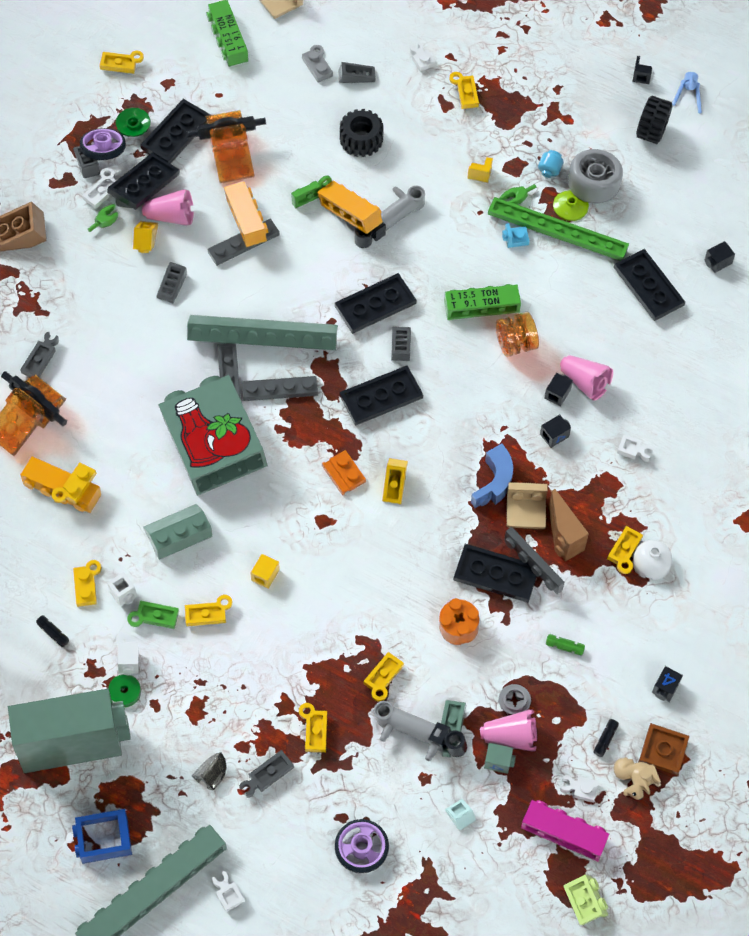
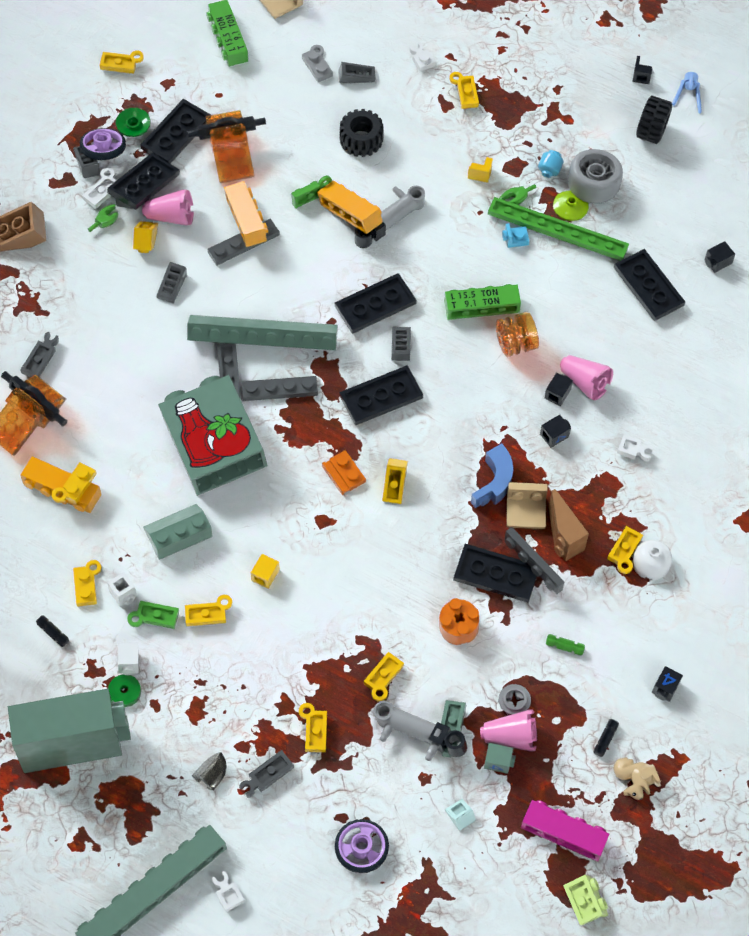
blue window [72,809,132,864] -> none
white plate [560,775,598,803] -> none
dark orange plate [638,723,690,775] -> none

